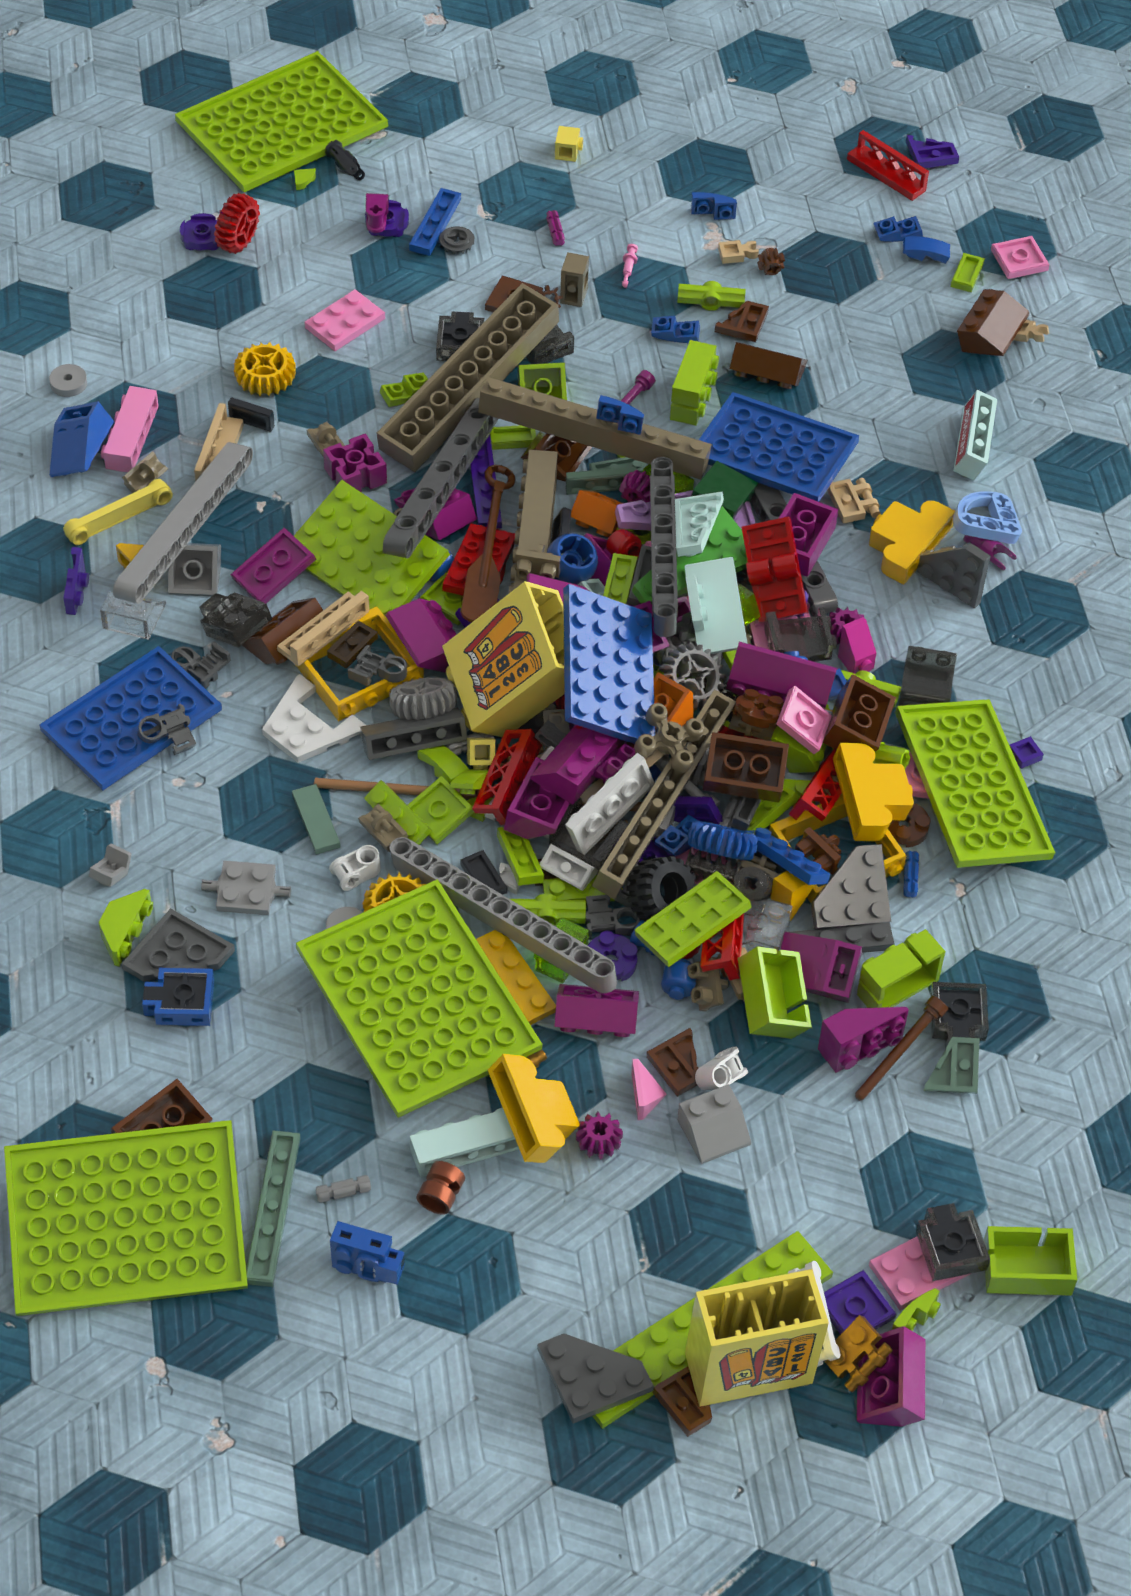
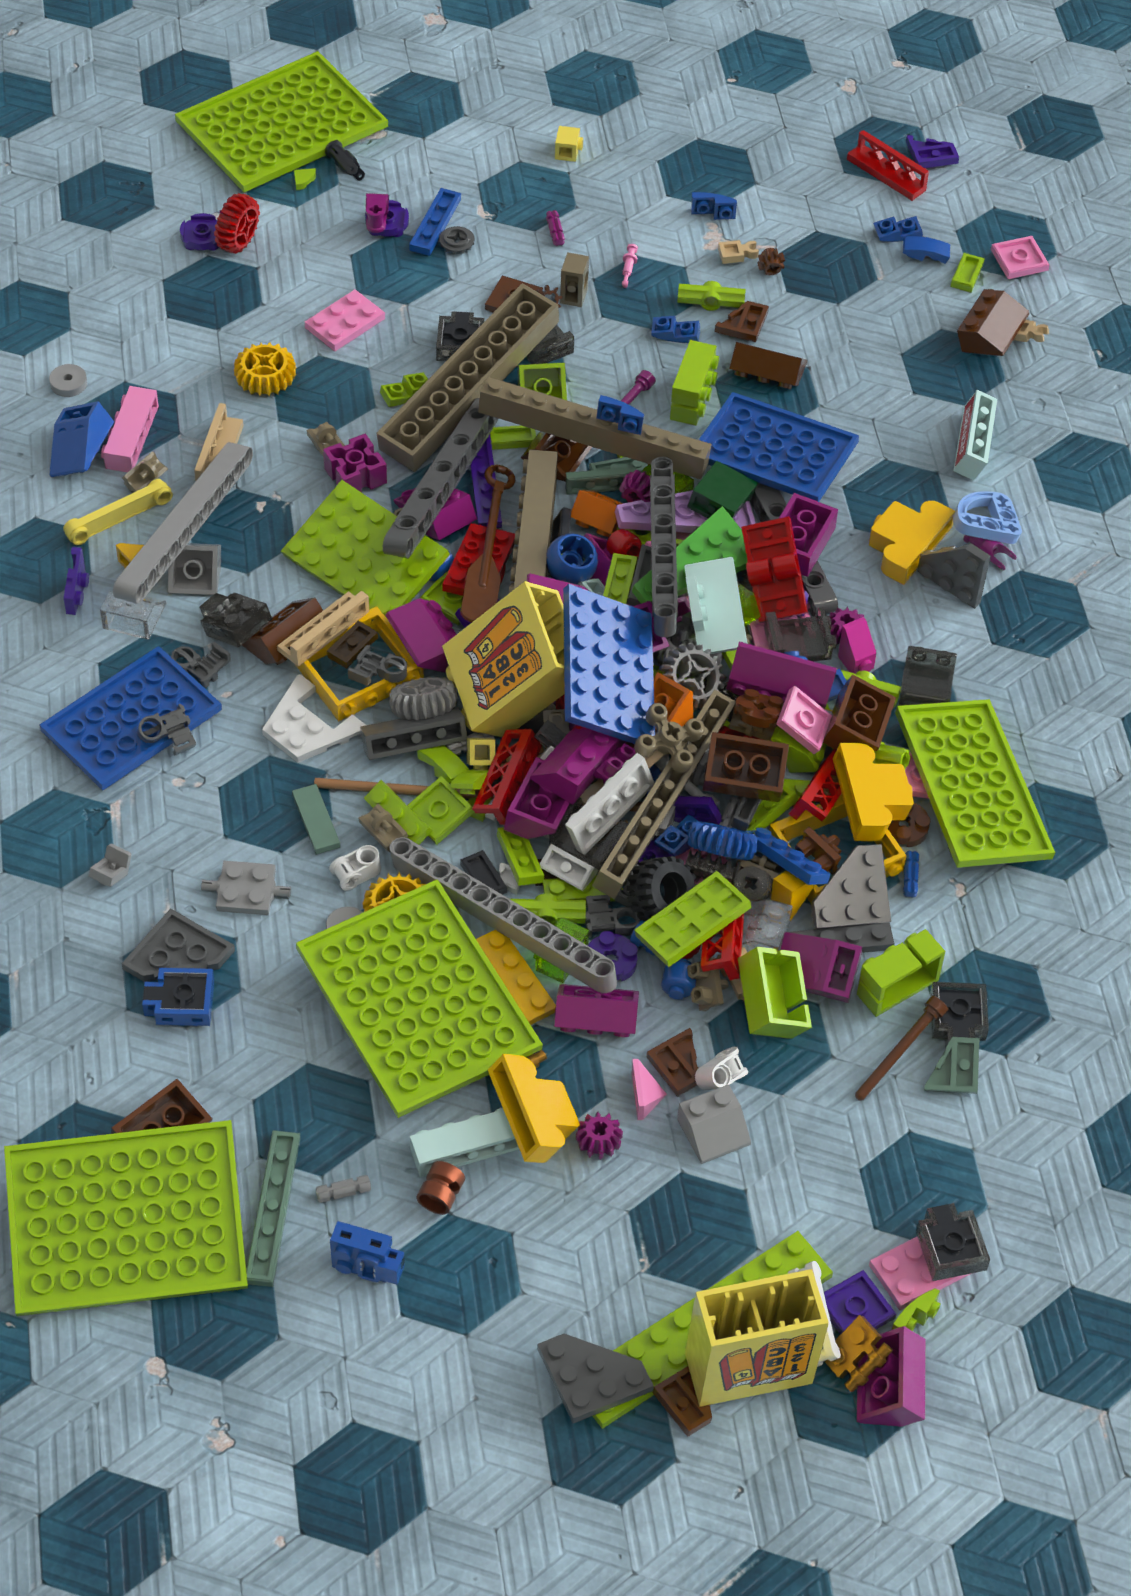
lime slope [98,889,153,967] -> none
black tile [228,397,275,432] -> none
magenta tile [230,528,316,607] -> none
dark tan hips [515,544,561,580] -> none
light aqua wing [675,492,724,557] -> none
magenta slope [818,1007,909,1073] -> none
tan plate [827,478,881,523] -> none
lime piece [983,1226,1078,1296] -> none
dark purple plate [1010,736,1044,769] -> none

